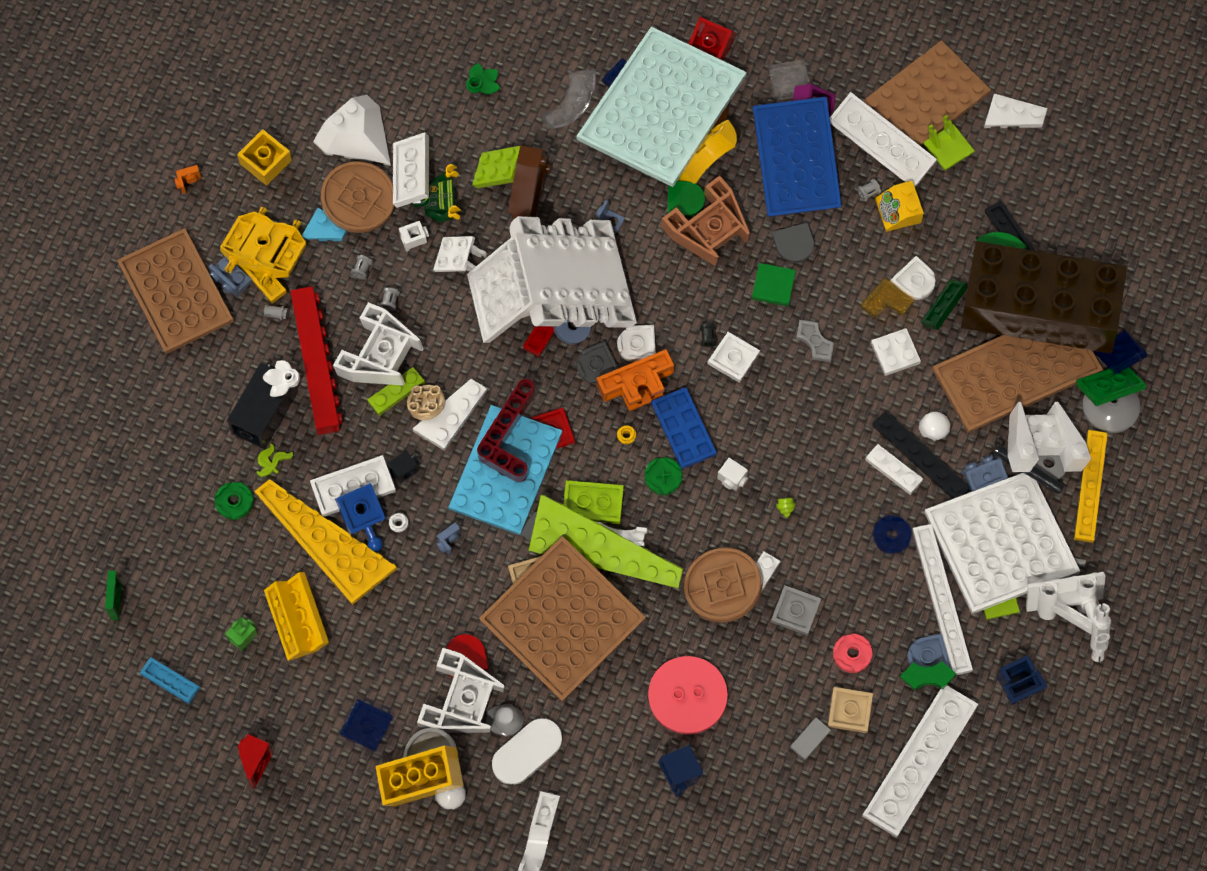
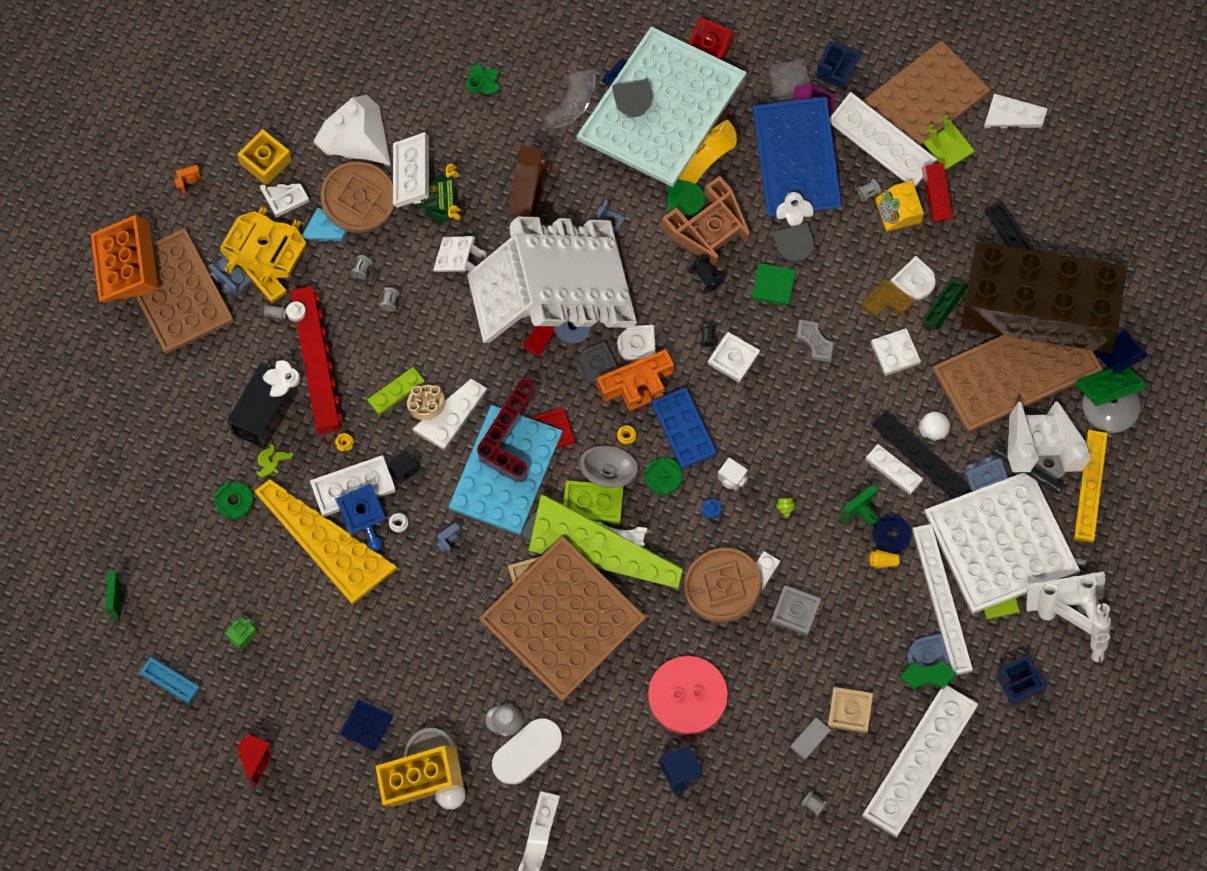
yellow slope [264,572,329,661] -> none
white wedge [333,302,424,385] -> none
white brick [399,221,429,252] -> none
white wedge [417,648,504,733] -> none
red tile [446,634,488,677] -> none
lime plate [472,146,520,189] -> none
coral tile [833,634,873,673] -> none
green tile [976,232,1028,249] -> none
none -> orange slope [91,215,158,303]
none -> white wing [260,184,309,218]
none -> white tile [286,302,306,322]
none -> yellow plate [335,433,354,451]
none -> light grey dish [580,446,638,488]
none -> dark grey tile [612,80,652,117]
none -> black hose [688,255,725,293]
none -> blue tile [702,499,721,519]
none -> white plate [776,192,813,227]
none -> light grey bush [801,790,827,817]
none -> dark blue plate [816,41,861,89]
none -> green tile [841,484,879,526]
none -> yellow cone [869,549,899,569]
none -> red brick [921,163,953,223]

